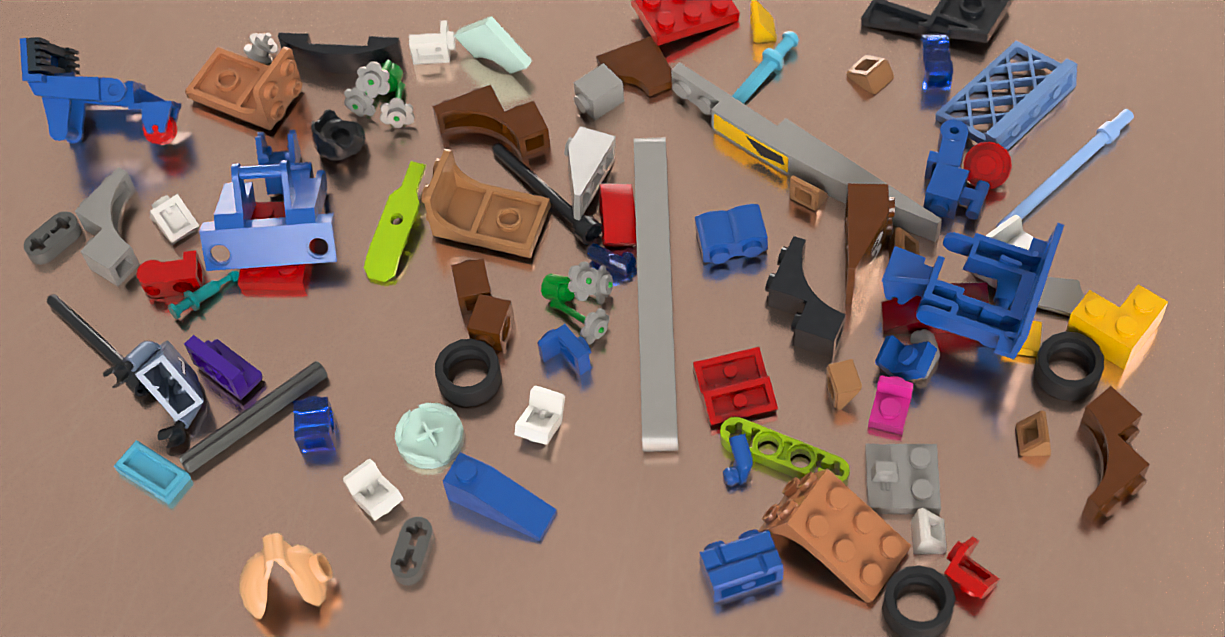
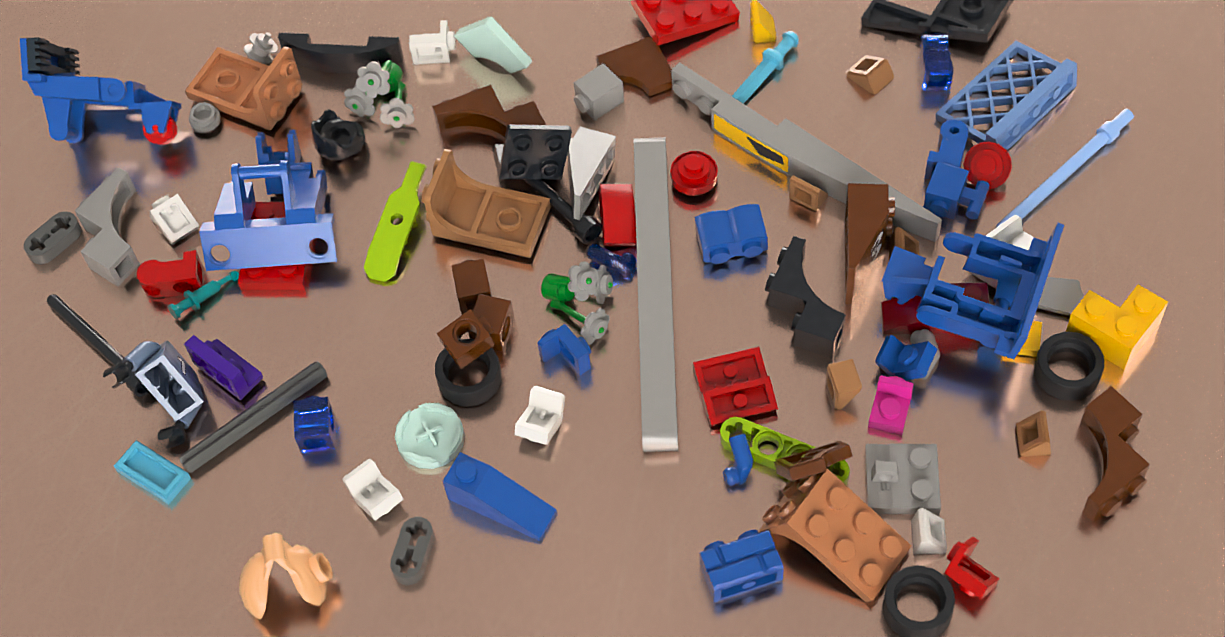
none -> light grey plate [189,103,221,132]
none -> reddish brown brick [437,309,494,369]
none -> black bracket [493,124,572,180]
none -> red plate [670,151,718,196]
none -> reddish brown tile [774,441,853,481]

